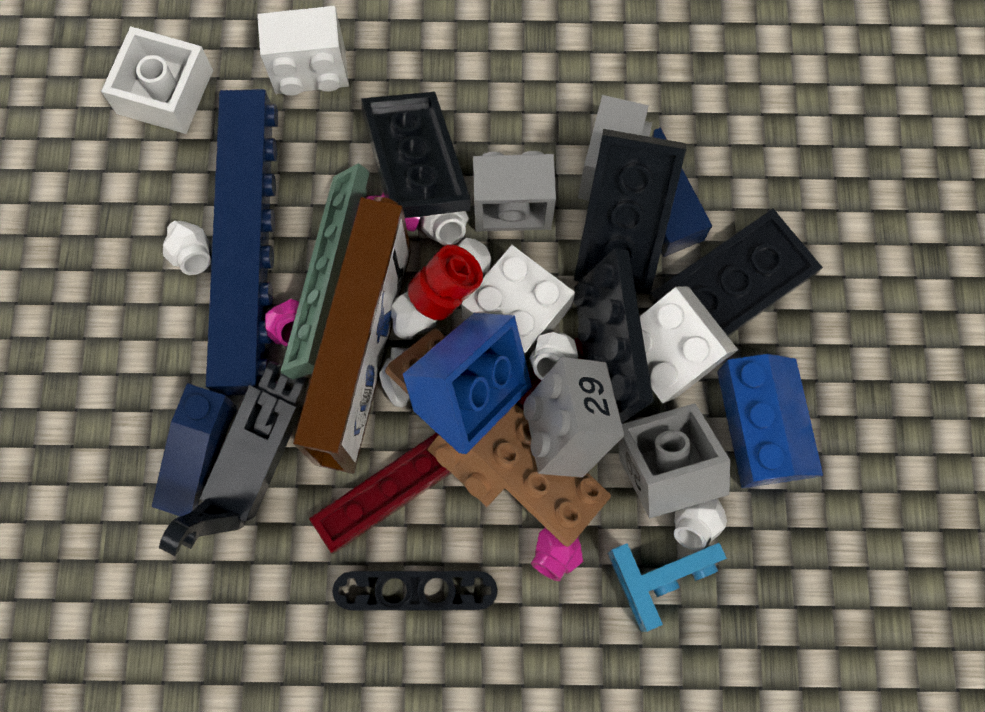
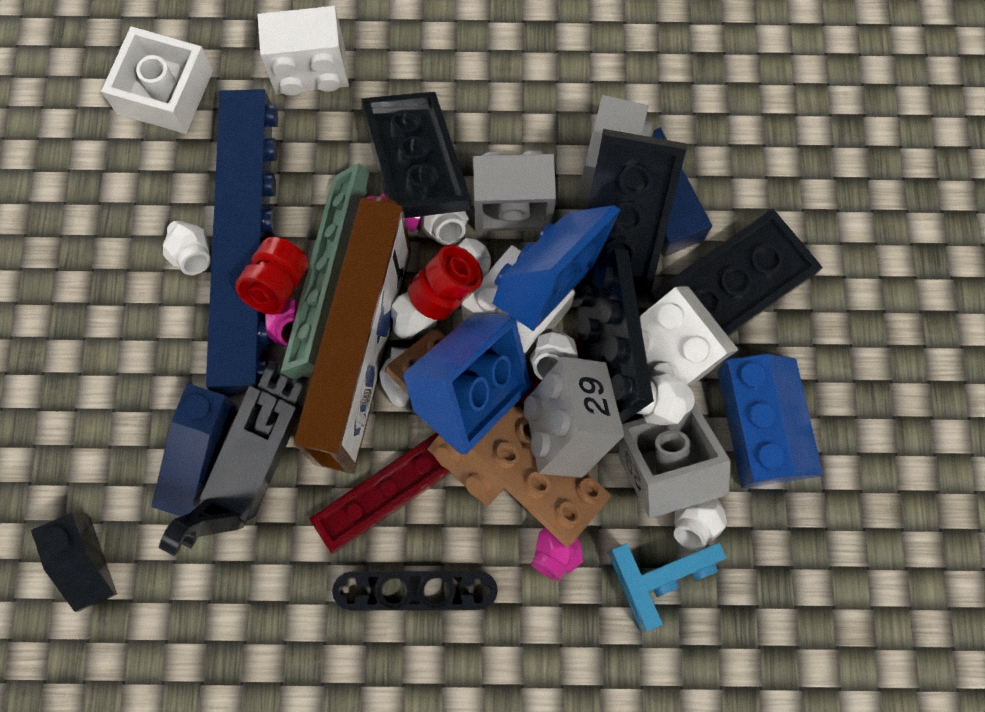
none -> black slope [31,512,118,612]
none -> red wheel [235,237,309,315]
none -> blue slope [492,205,621,331]
none -> white rock [636,373,695,425]

